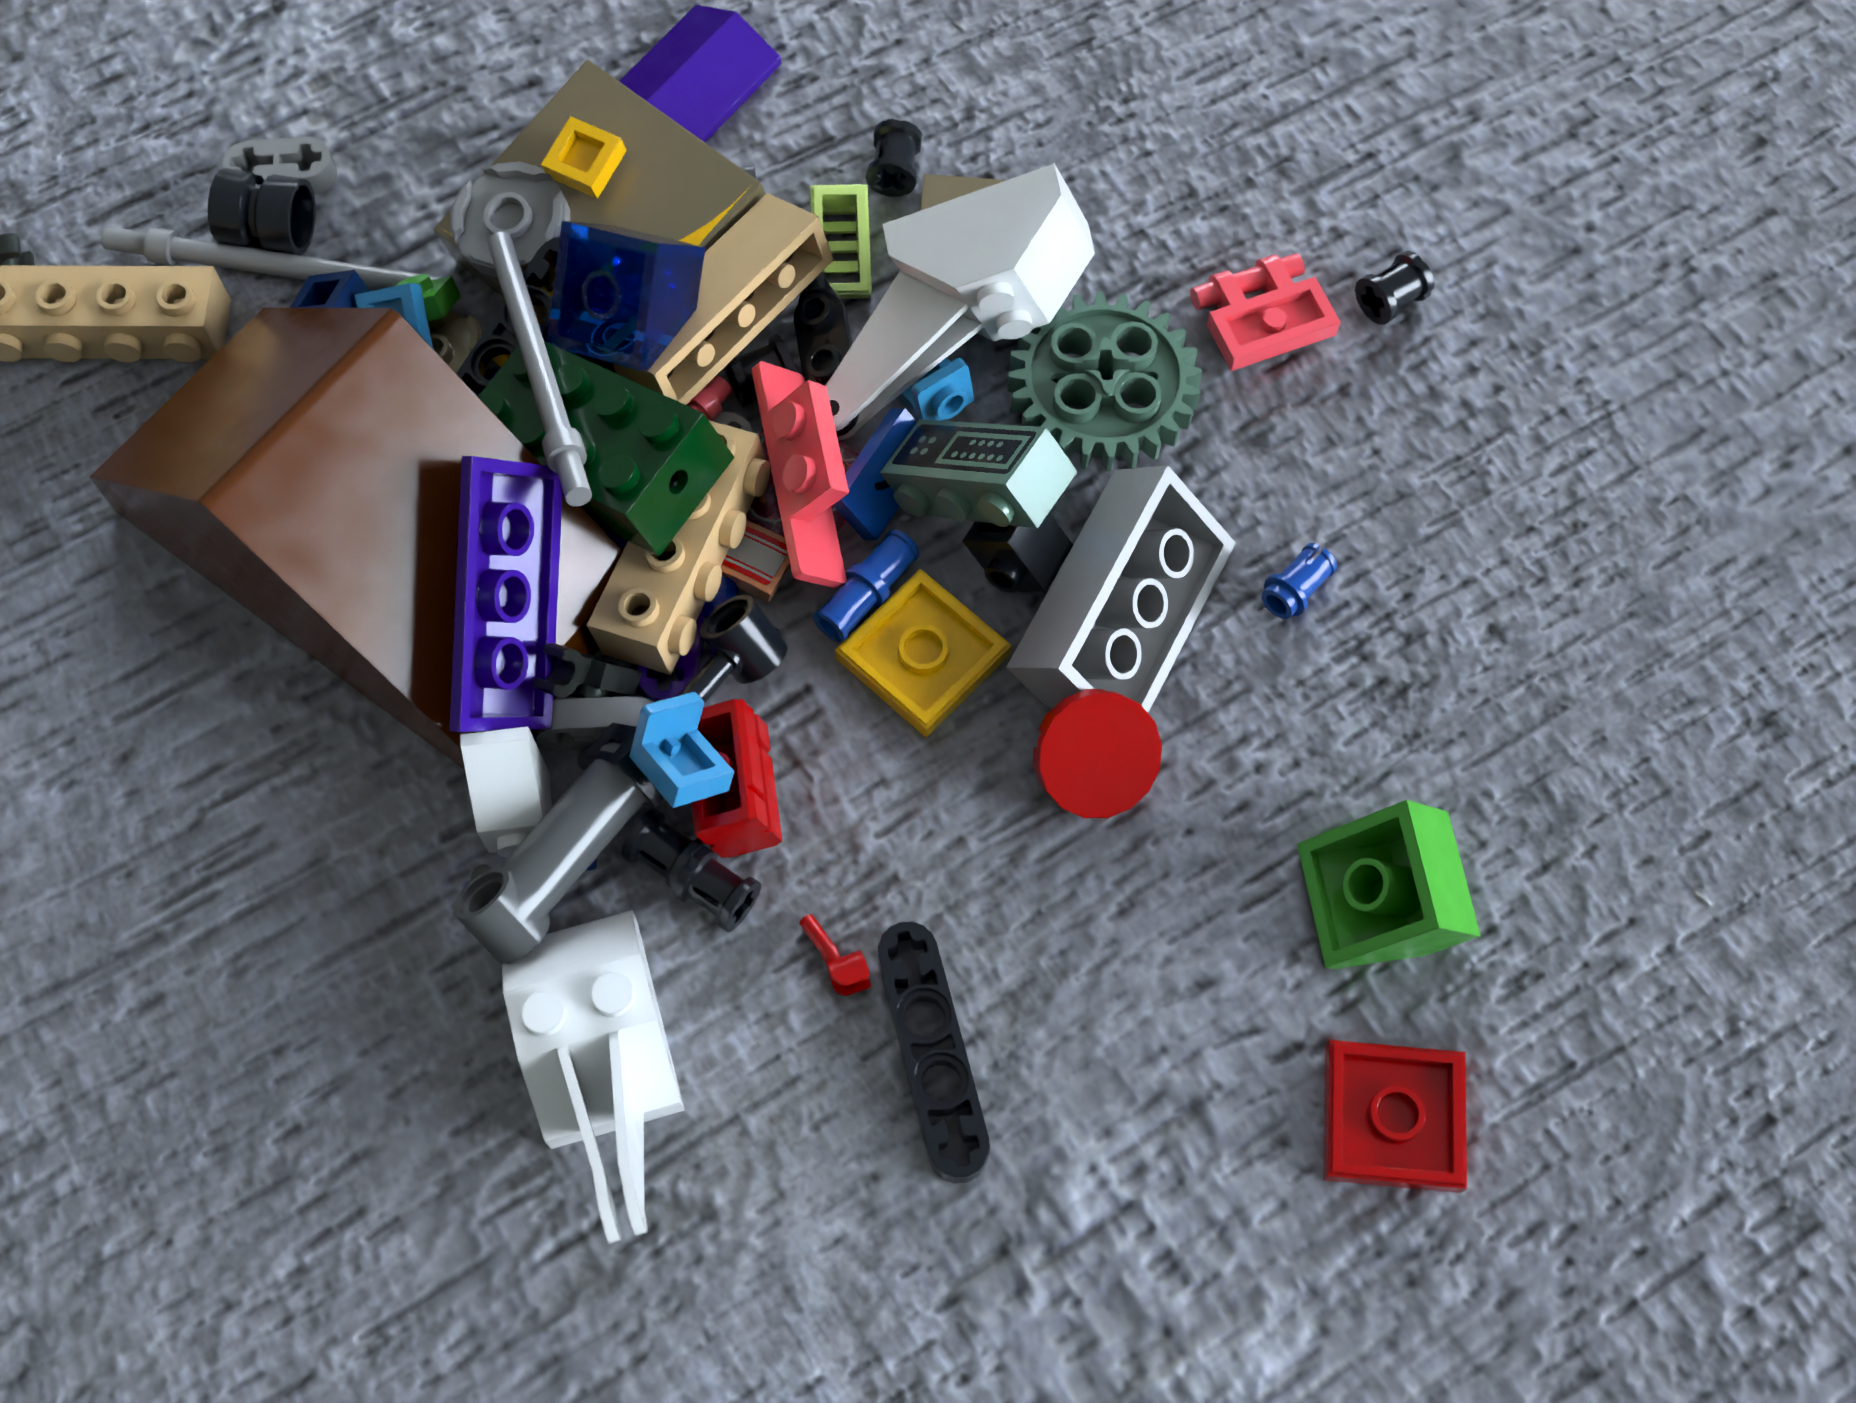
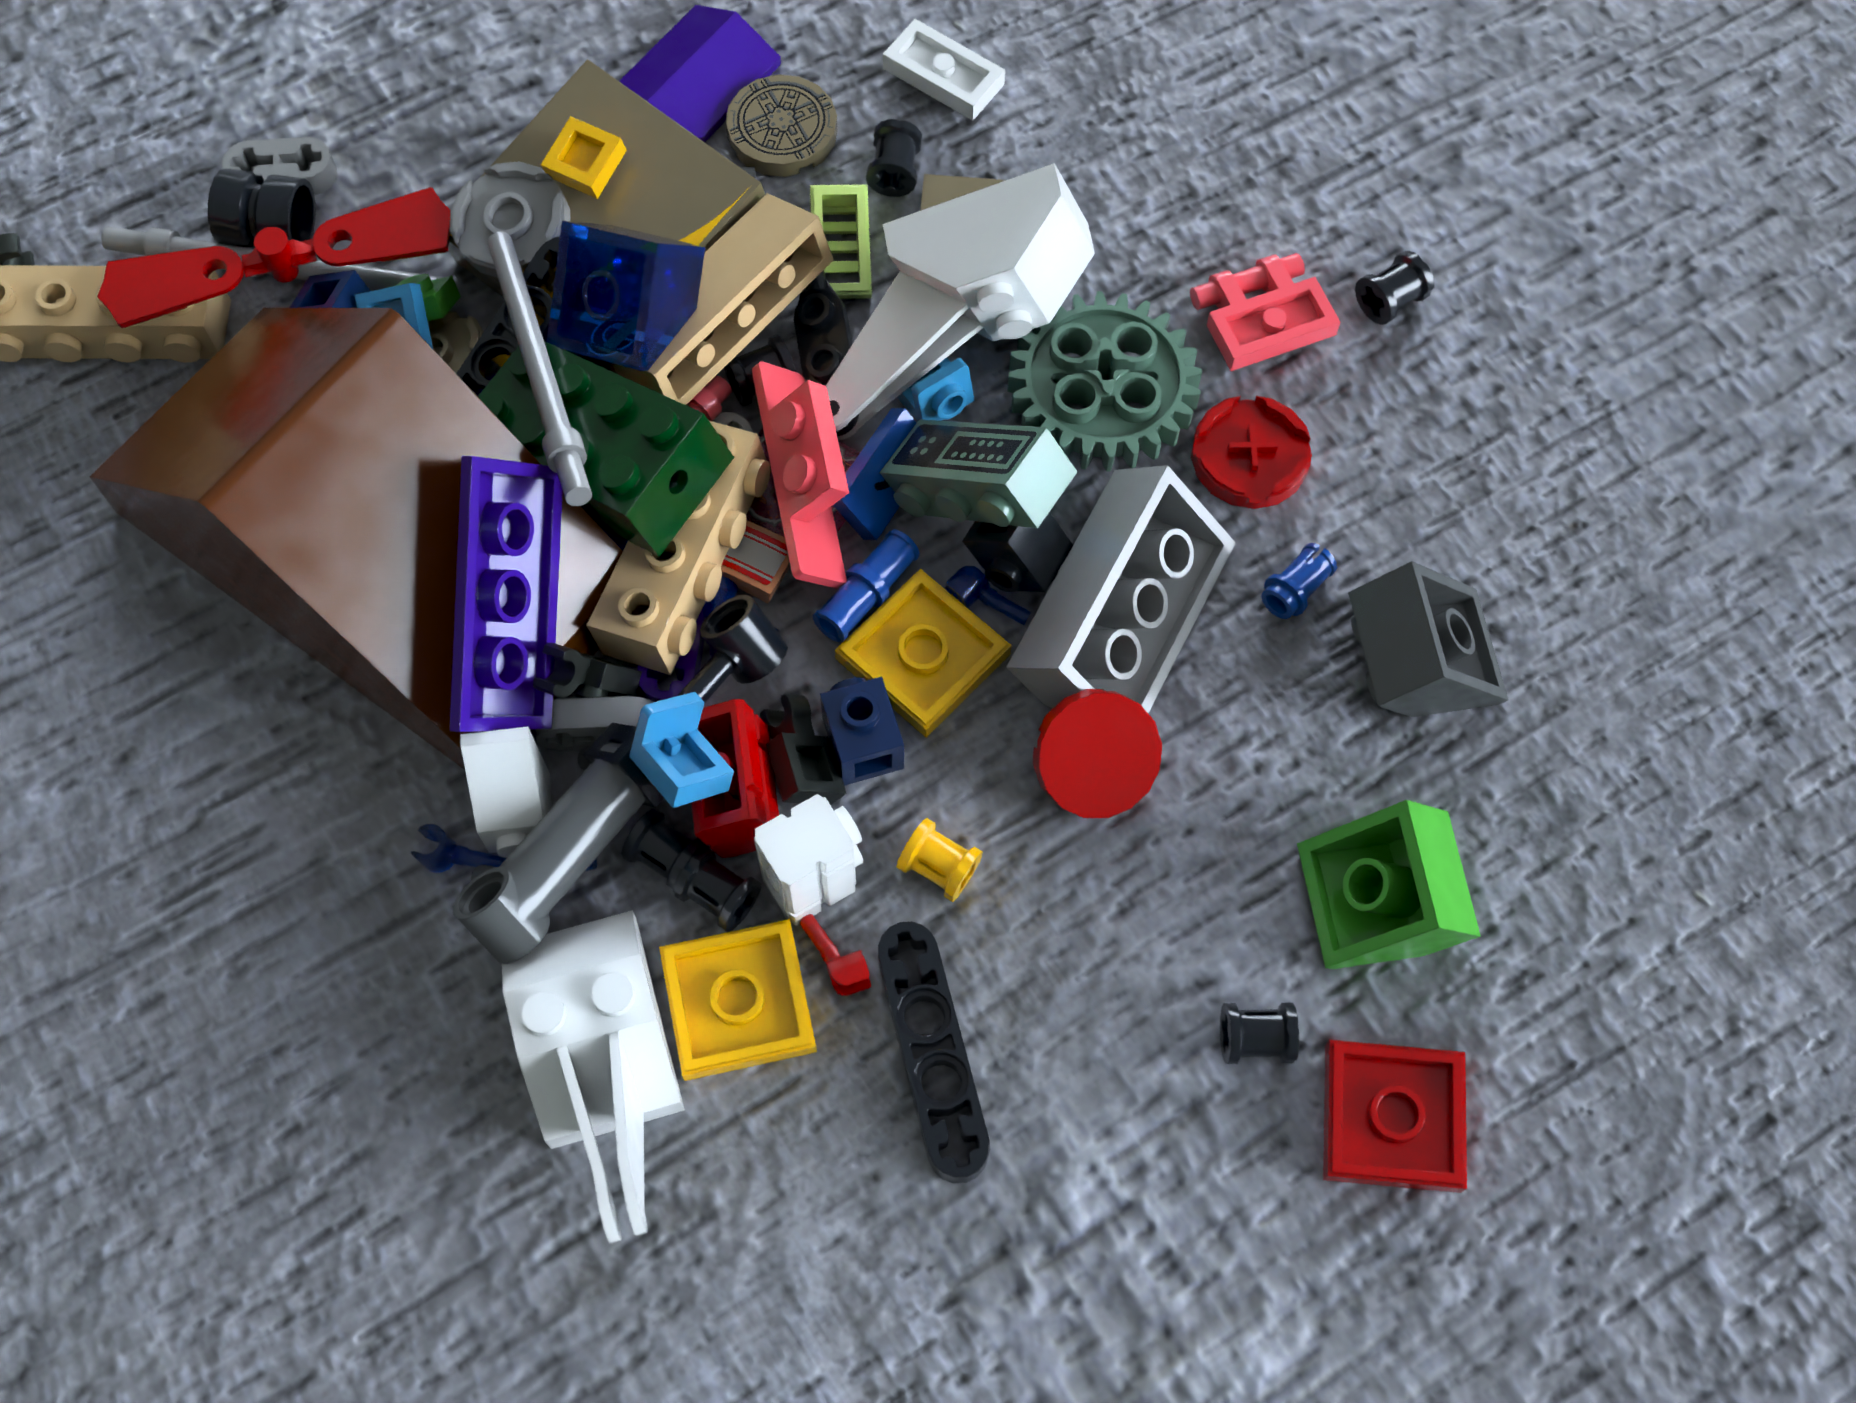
none -> red piece [97,187,451,328]
none -> clear blue hand [411,824,506,873]
none -> yellow tile [659,919,817,1081]
none -> dark tan tile [725,75,838,177]
none -> white brick [754,794,863,926]
none -> pearl dark grey plate [760,693,847,805]
none -> dark blue brick [820,676,904,786]
none -> white plate [883,19,1005,120]
none -> yellow bush [896,818,983,902]
none -> clear blue hand [944,566,1031,625]
none -> red tile [1191,396,1312,509]
none -> black bush [1220,1003,1300,1064]
none -> dark grey slope [1348,561,1509,717]

